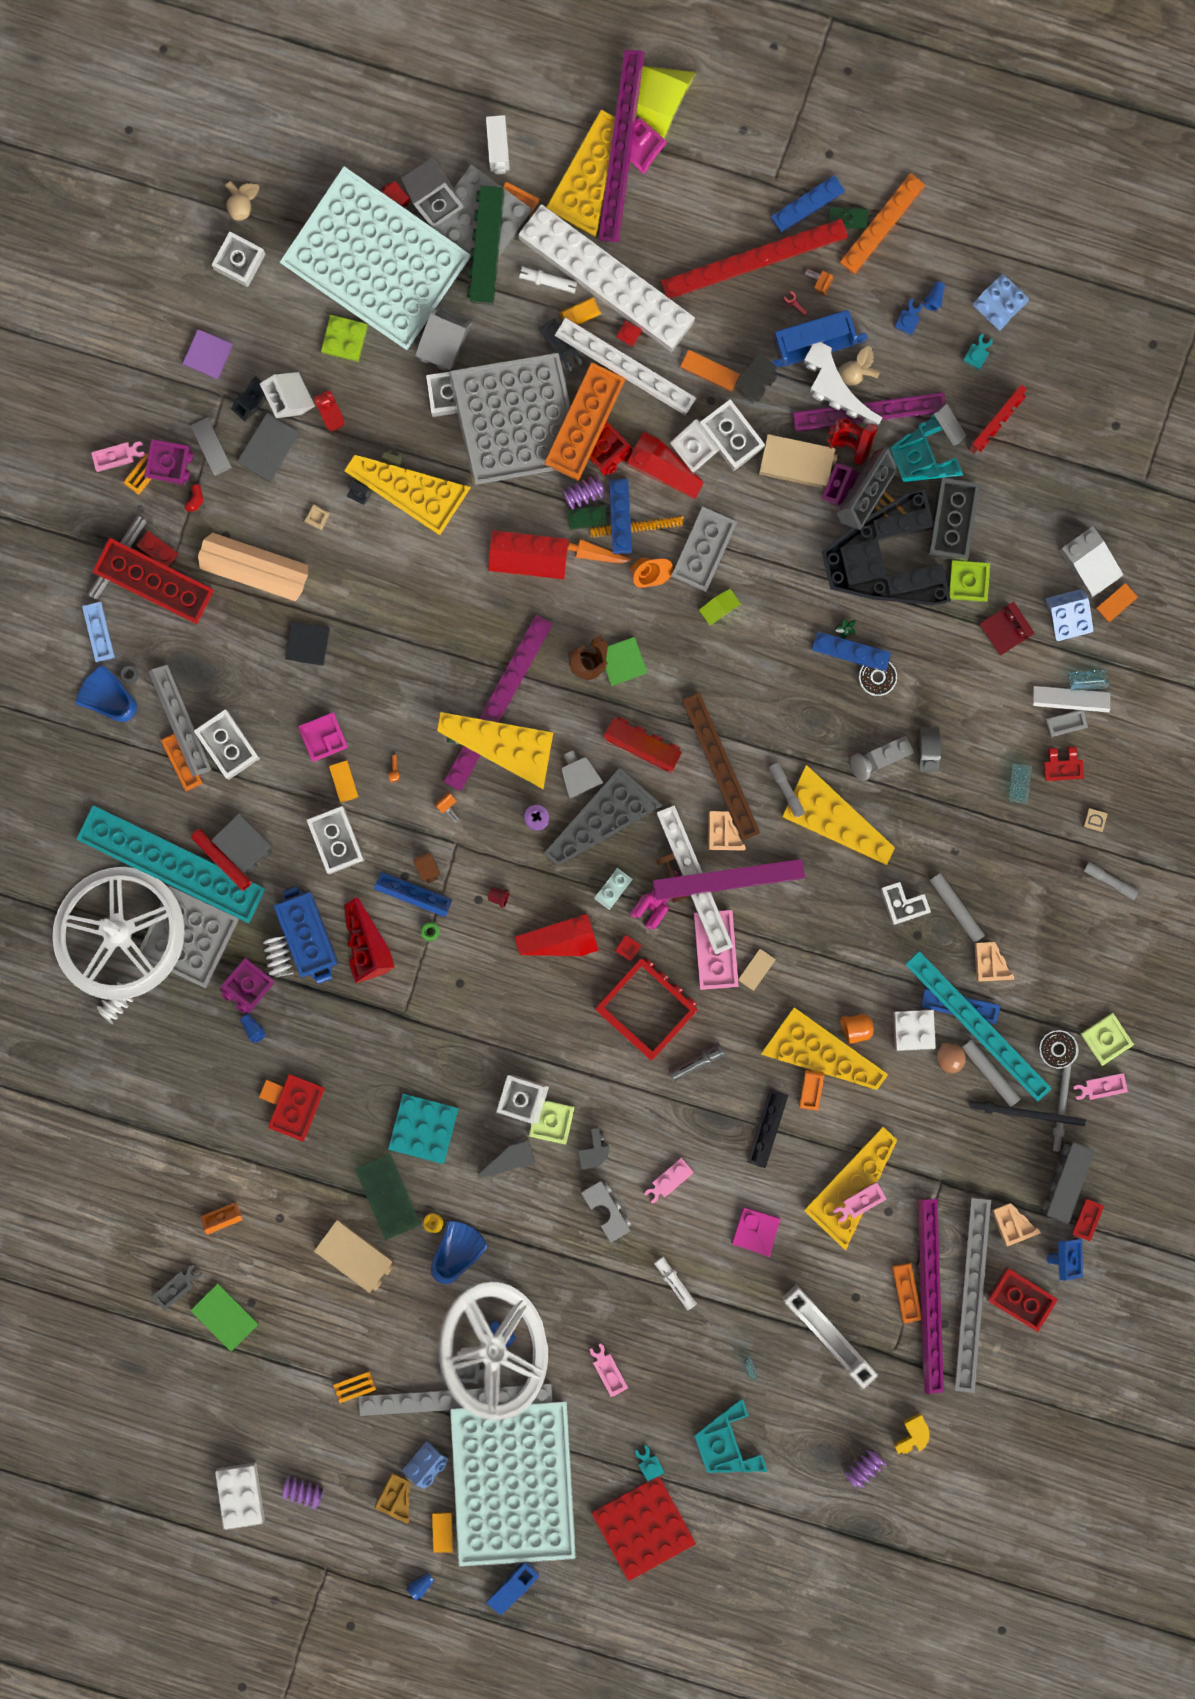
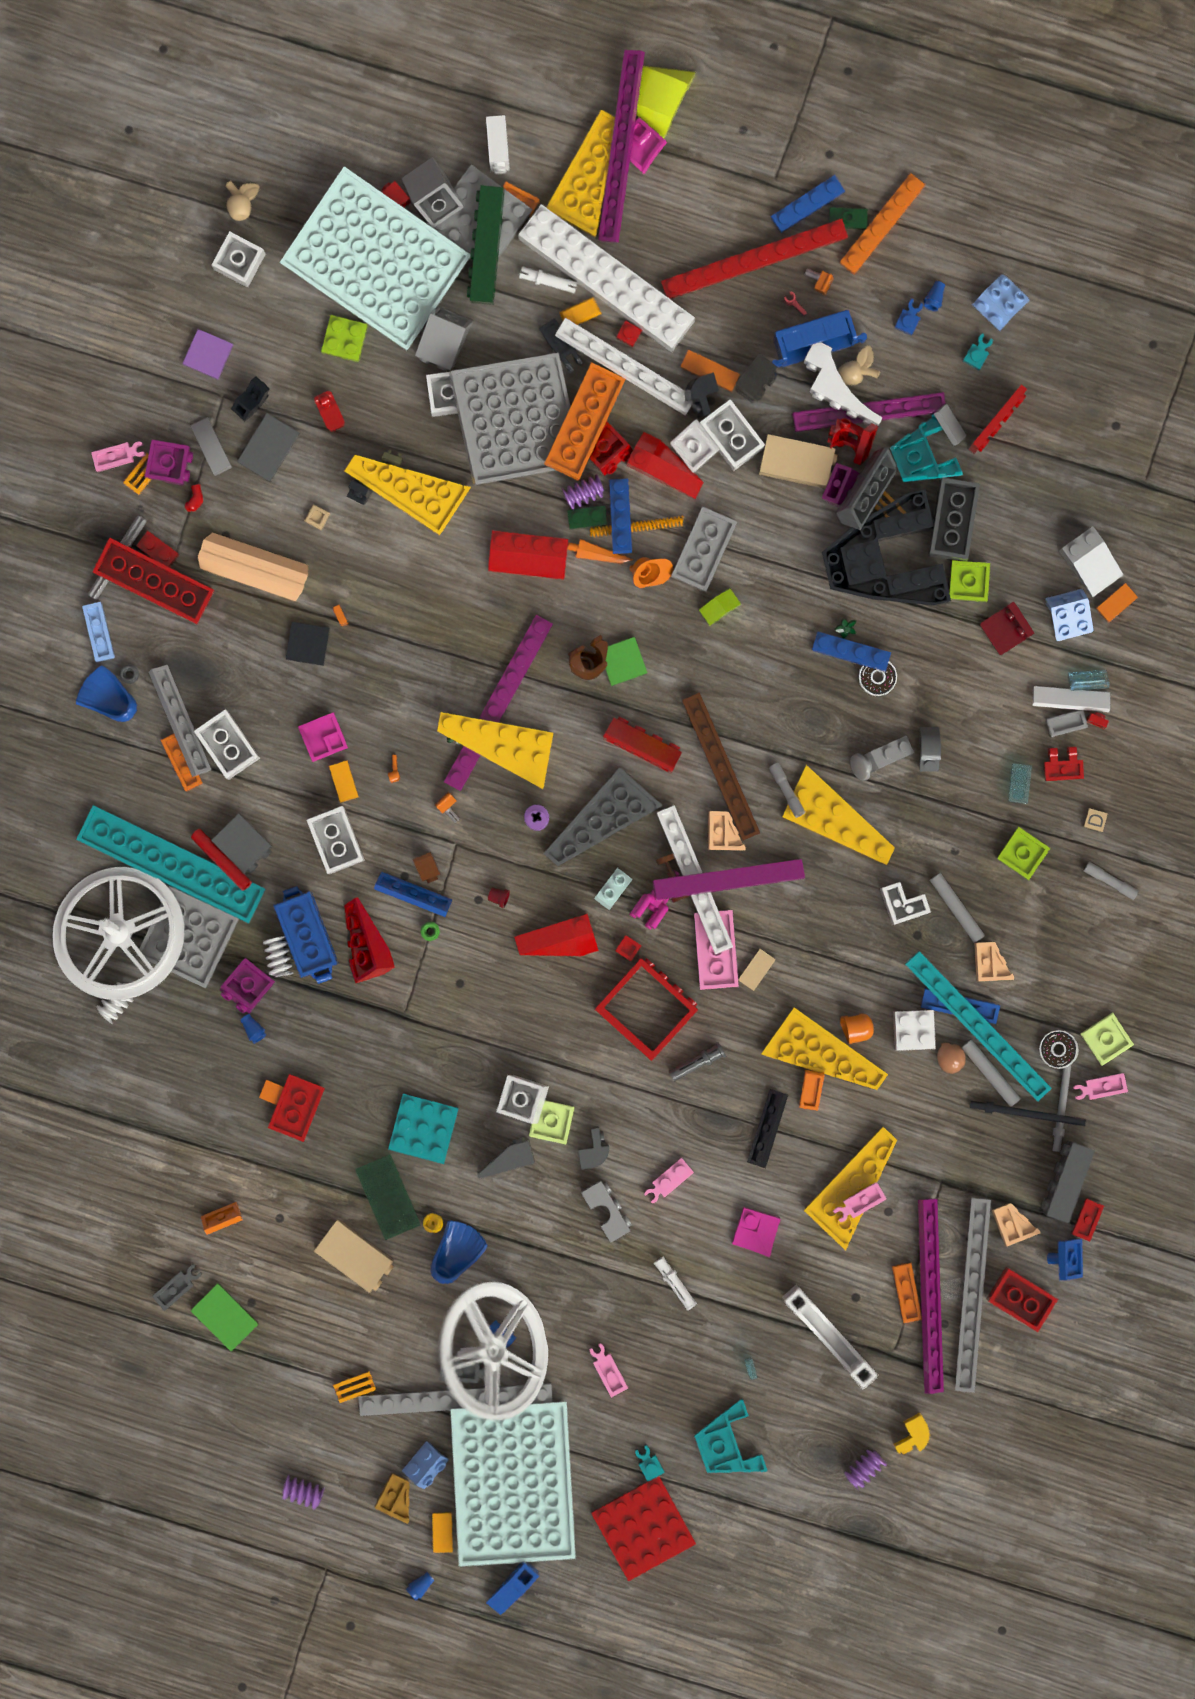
white brick [216,1462,265,1530] -> none
white brick [260,372,315,418] -> none
light grey torso [561,750,603,799] -> none
none -> orange tile [333,605,349,626]
none -> black brick [684,372,719,417]
none -> lime plate [996,827,1050,880]
none -> red plate [1086,712,1109,729]

